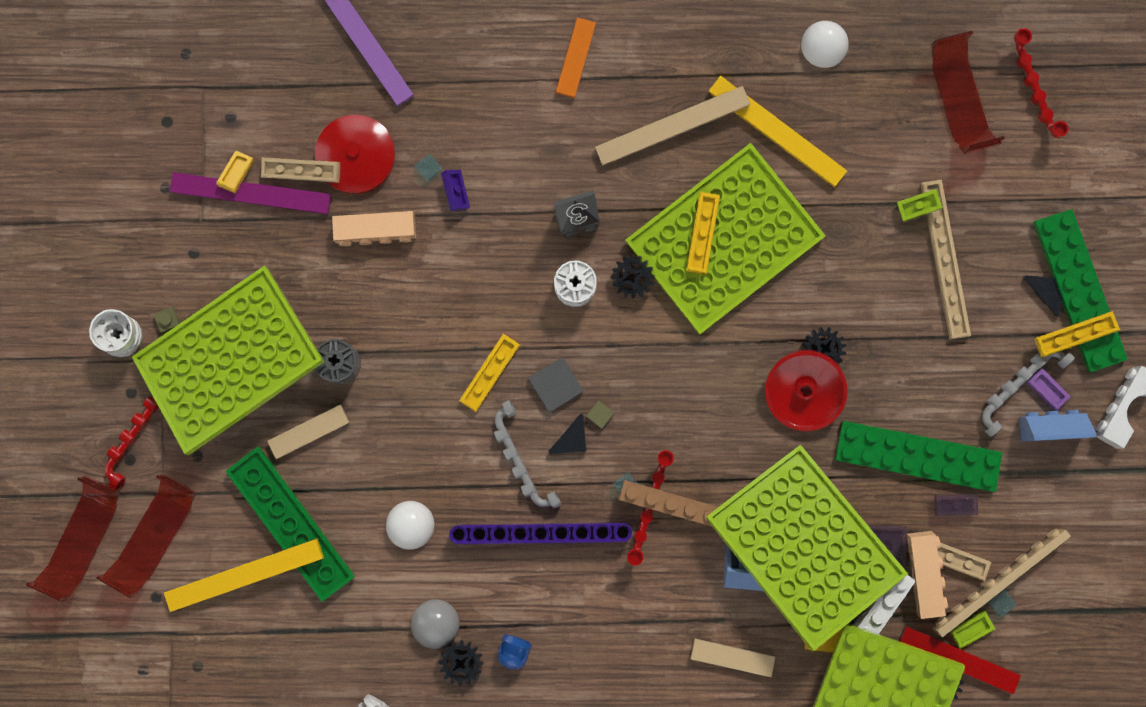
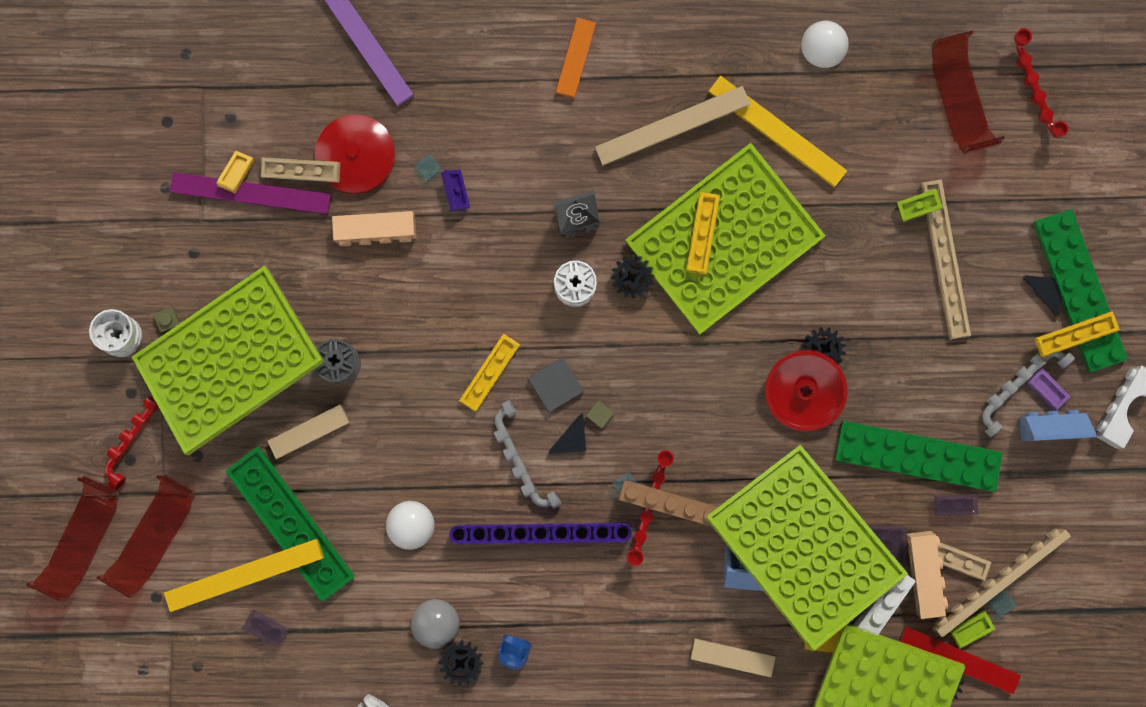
none -> clear purple plate [242,610,289,649]

